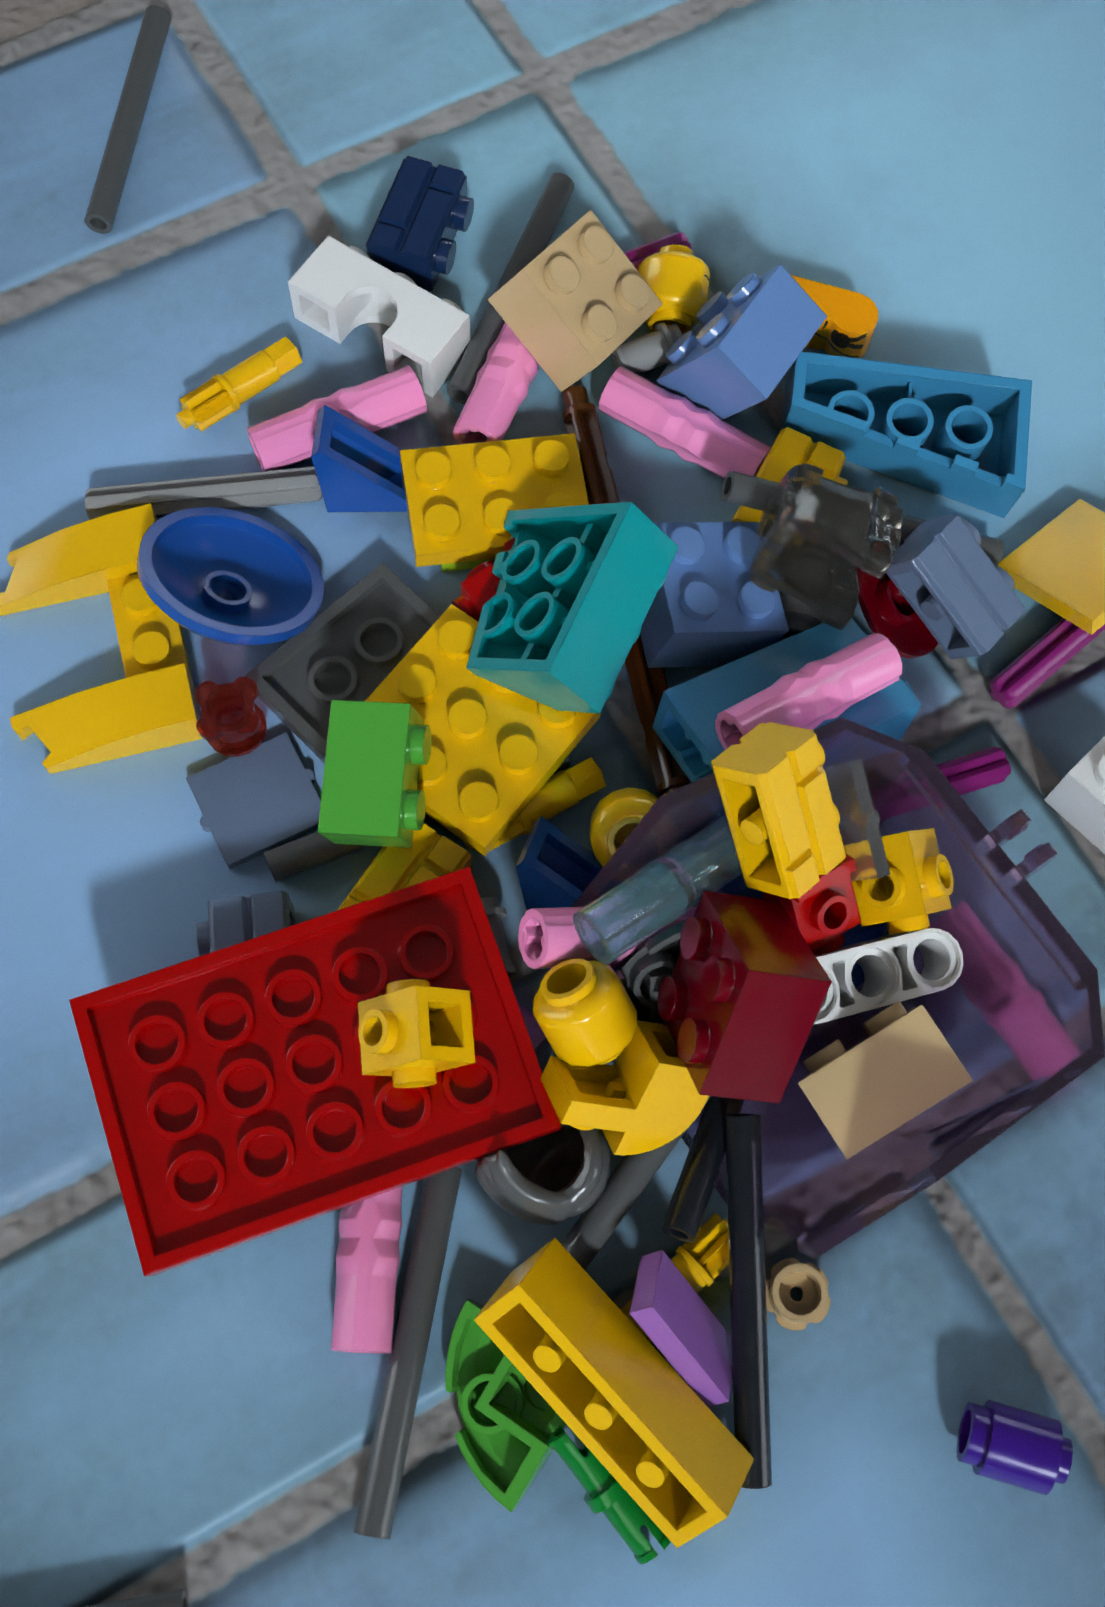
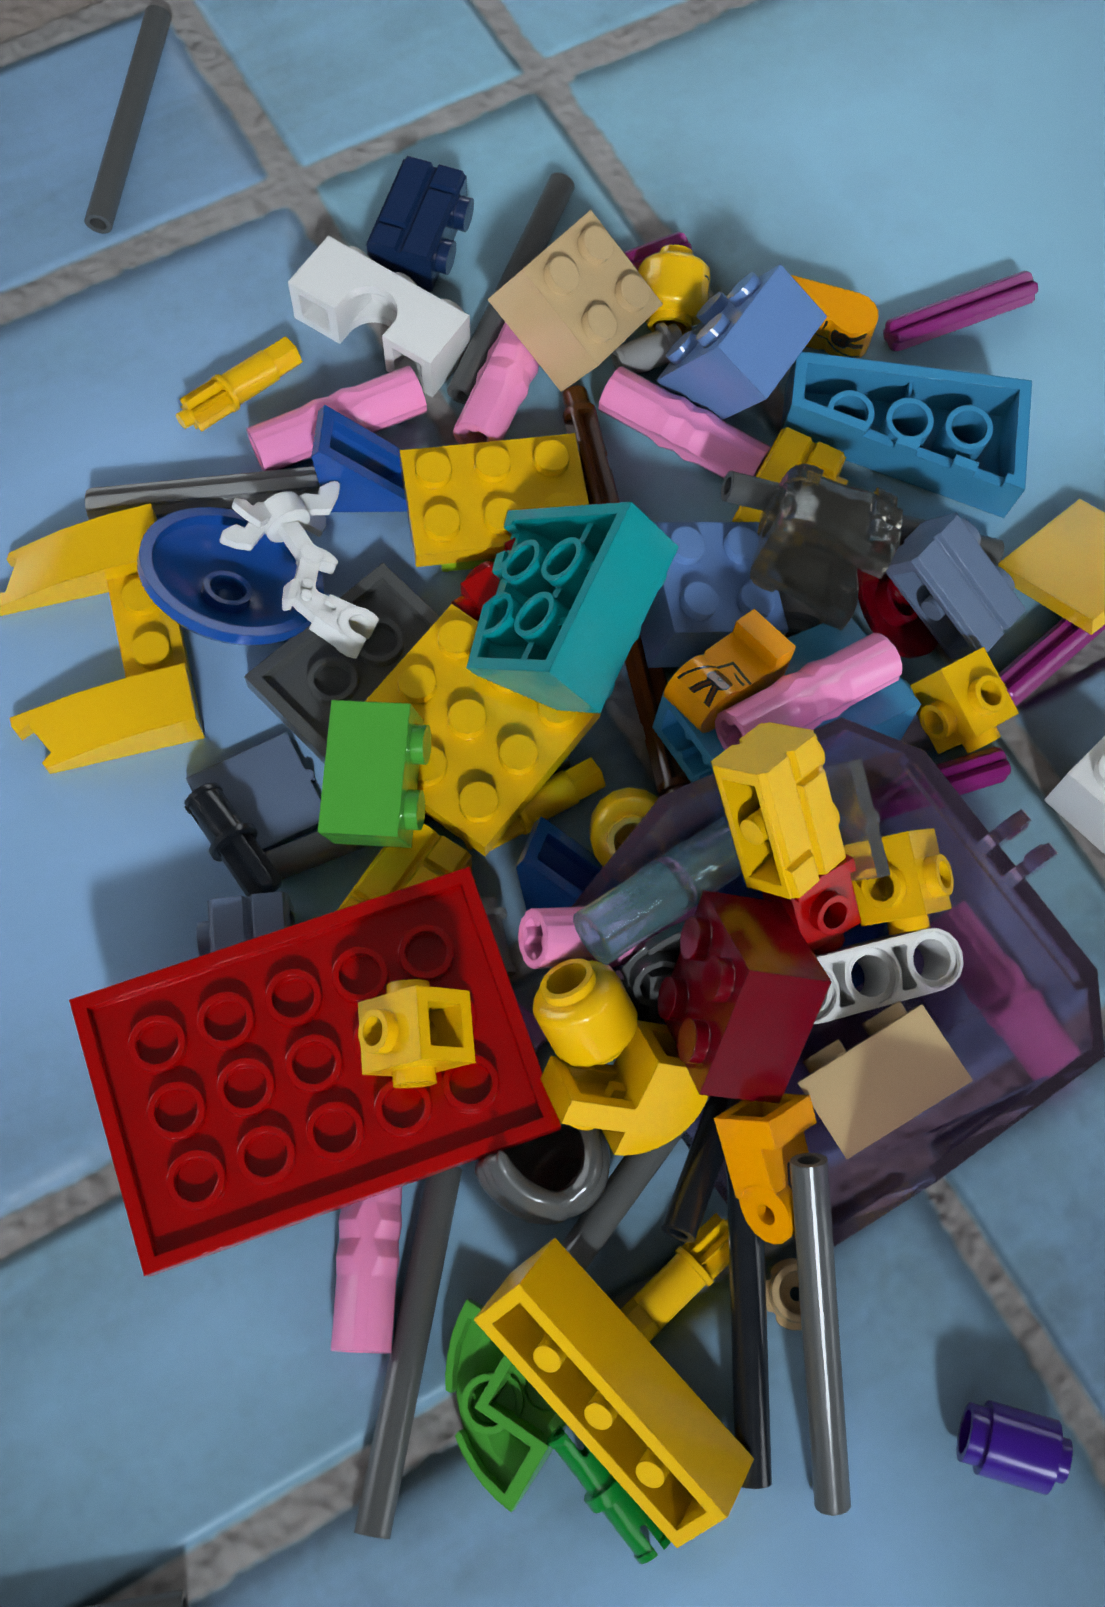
clear red brick [194,677,267,757] -> none
medium lavender tile [630,1250,732,1407] -> none
none -> black axle [184,783,282,897]
none -> white piece [219,481,379,659]
none -> light orange leg [664,609,796,733]
none -> light orange leg [714,1094,817,1245]
none -> dark grey piece [790,1153,851,1516]
none -> magenta axle [883,271,1038,352]
none -> yellow brick [910,647,1019,754]

